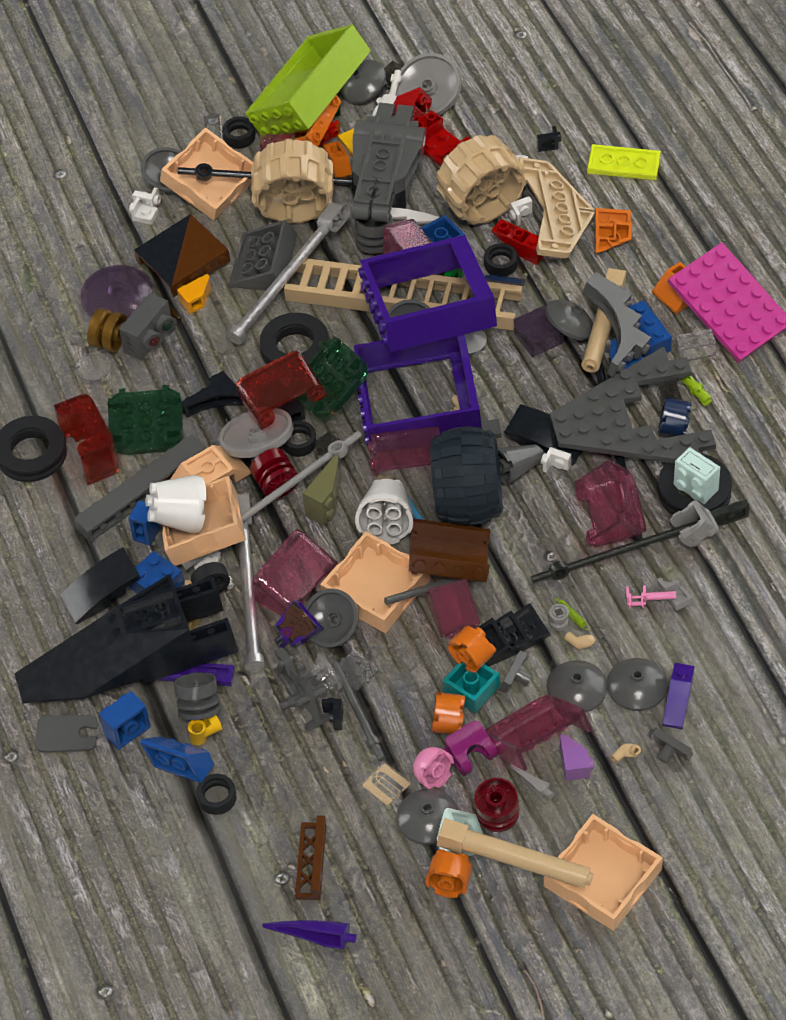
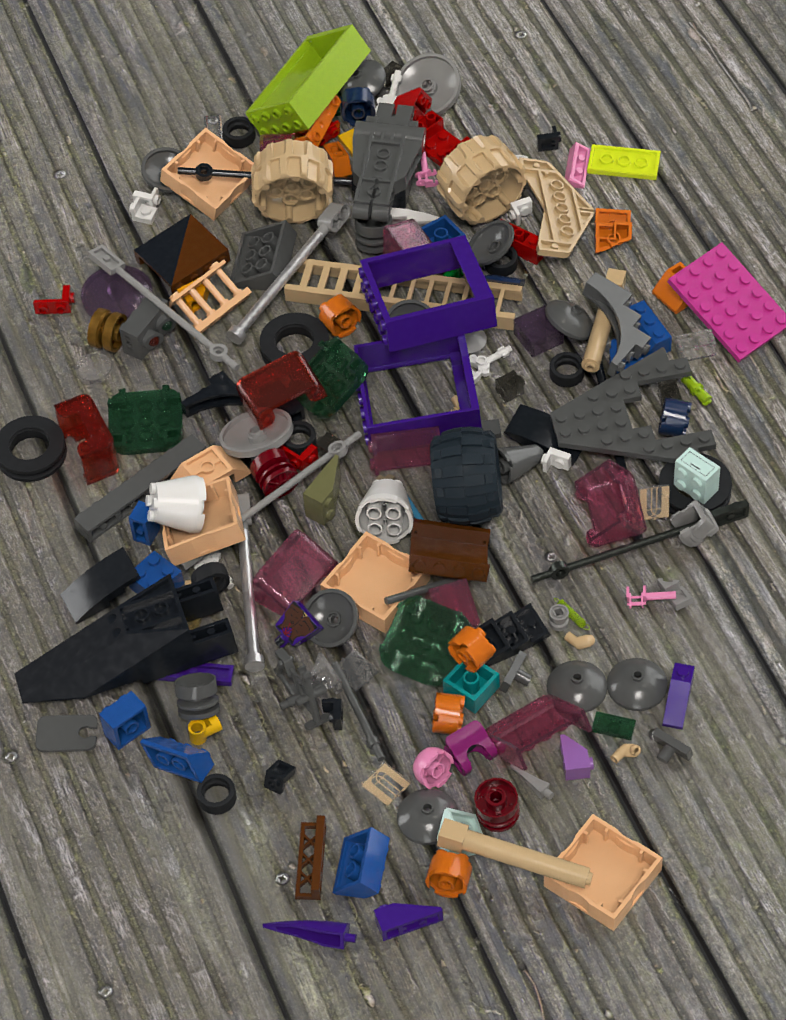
none -> red bracket [33,285,75,314]
none -> light grey bar [88,244,240,371]
none -> light nougat fence [169,260,252,334]
none -> black bracket [264,759,296,794]
none -> red bracket [278,444,319,471]
none -> orange brick [319,294,361,338]
none -> blue slope [332,827,390,899]
none -> dark blue brick [341,87,376,127]
none -> dark purple slope [374,903,443,941]
none -> clear green tile [379,595,472,688]
none -> bright pink piece [415,151,439,188]
none -> dark grey dish [469,220,514,266]
none -> white piece [469,345,512,384]
none -> clear smoke brick [495,370,525,403]
none -> black tyre [550,352,584,387]
none -> bright pink slope [565,142,591,189]
none -> clear green plate [592,711,636,741]
none -> clear piece [638,484,670,521]

